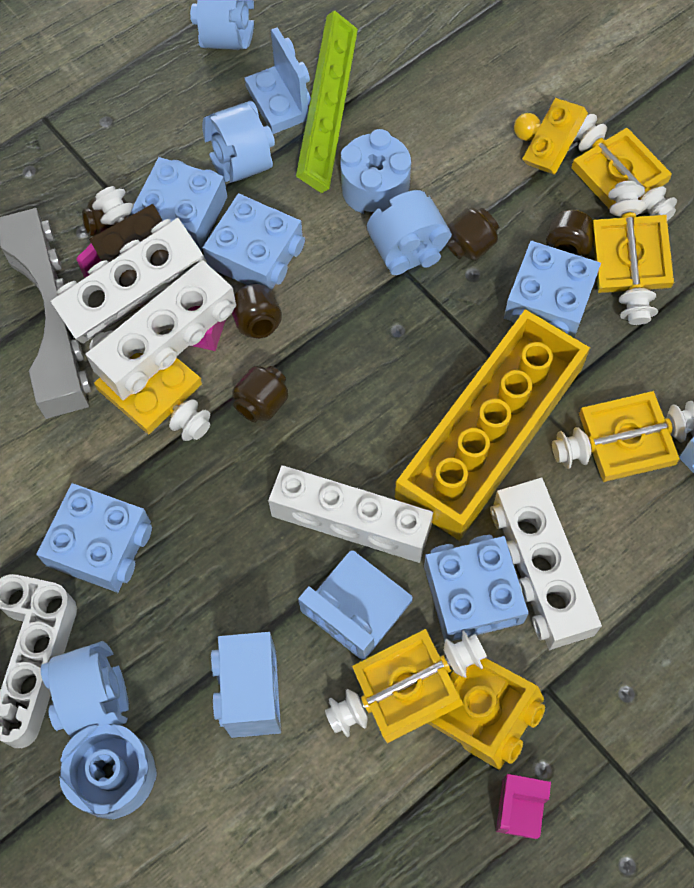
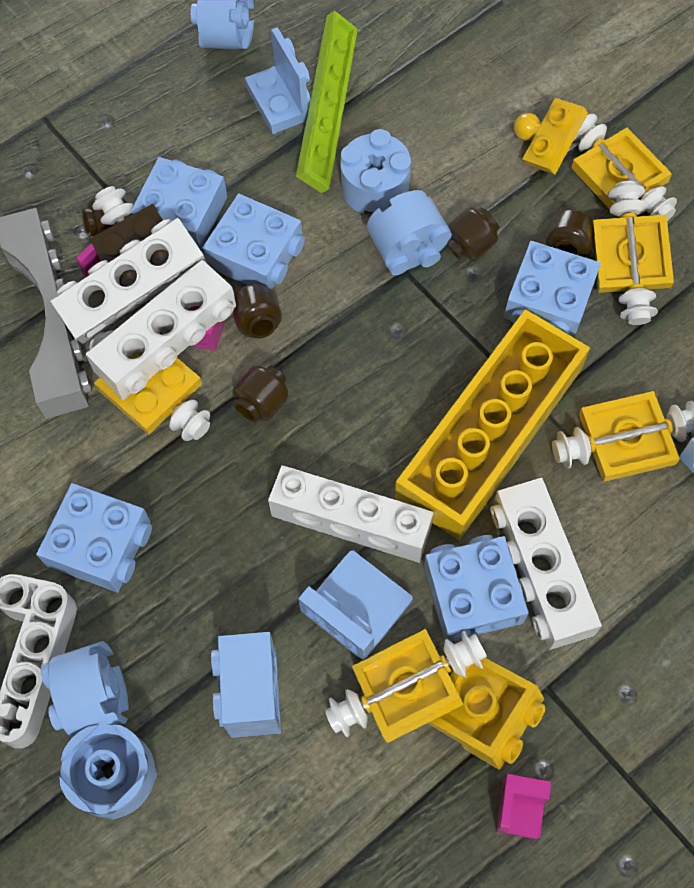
light blue brick [202,101,275,183] -> none

